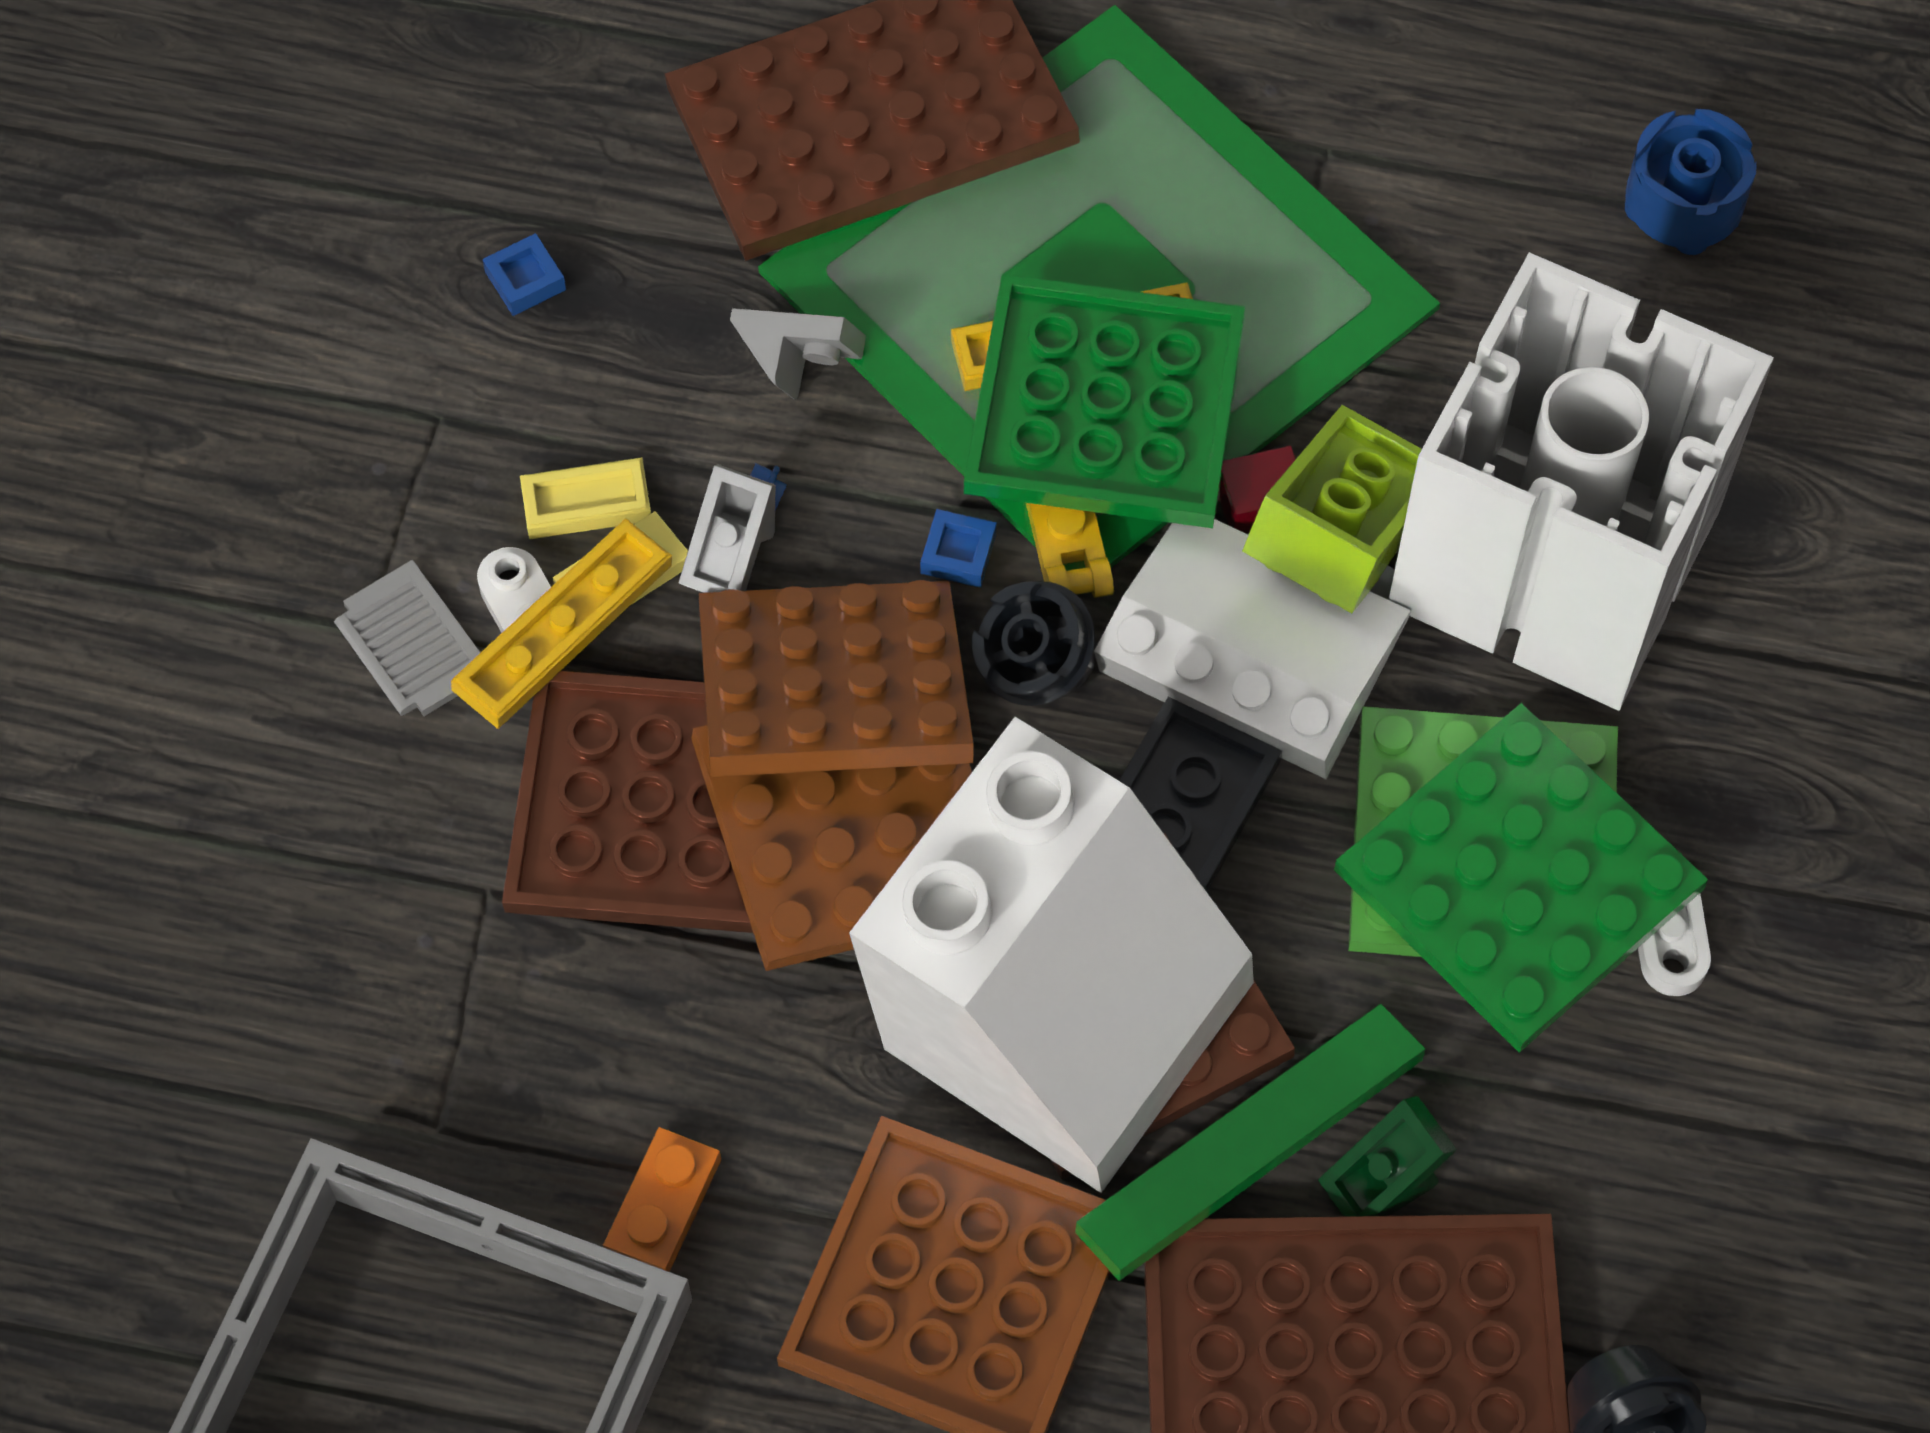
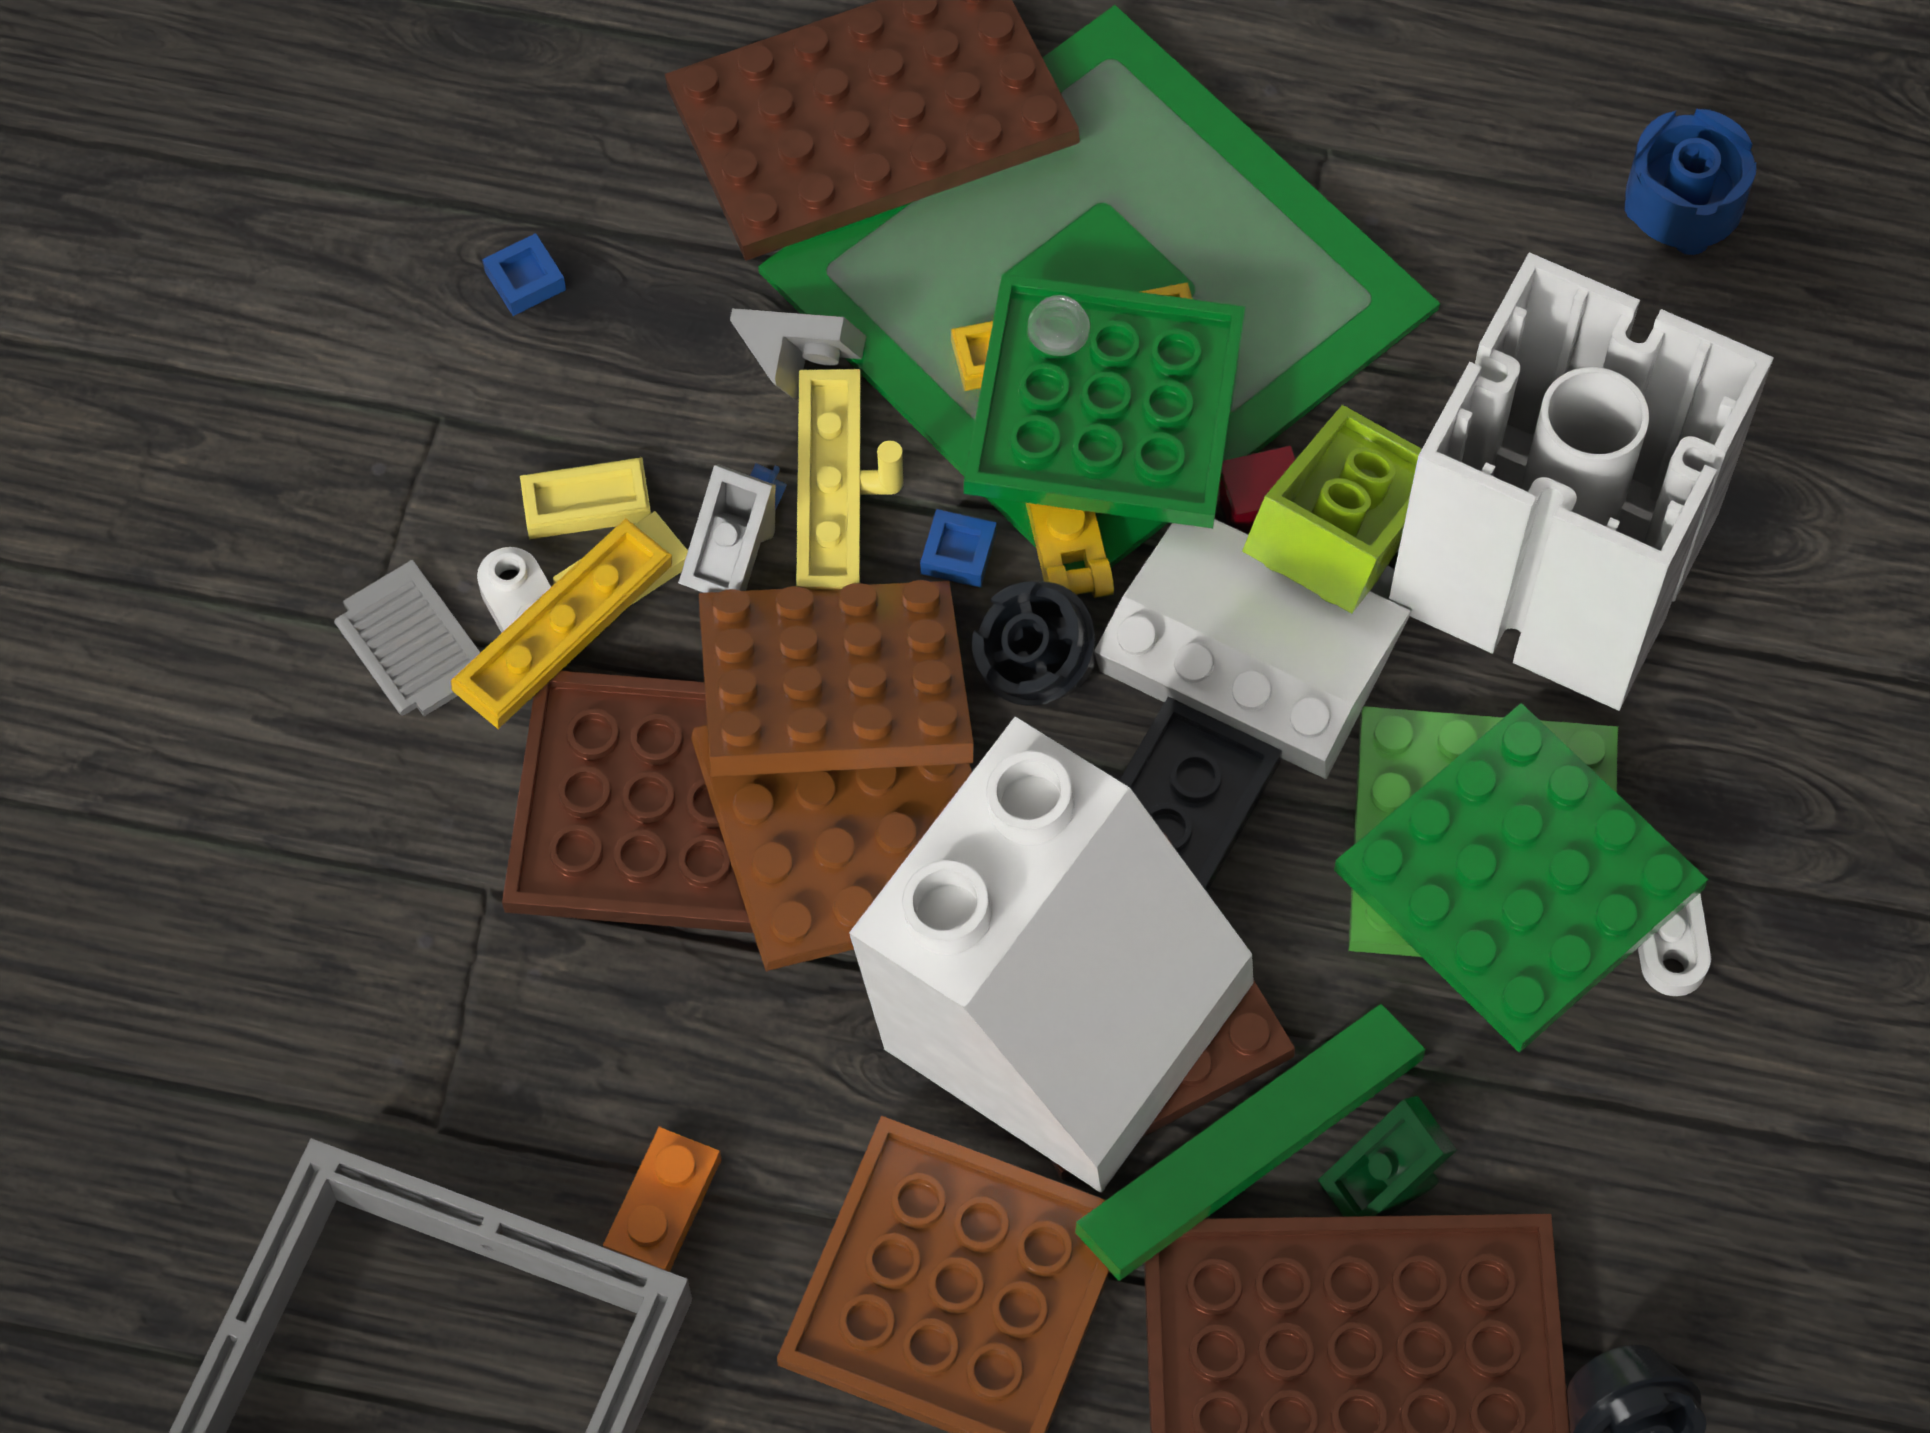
none -> light yellow plate [796,369,903,590]
none -> clear plate [1027,295,1090,356]

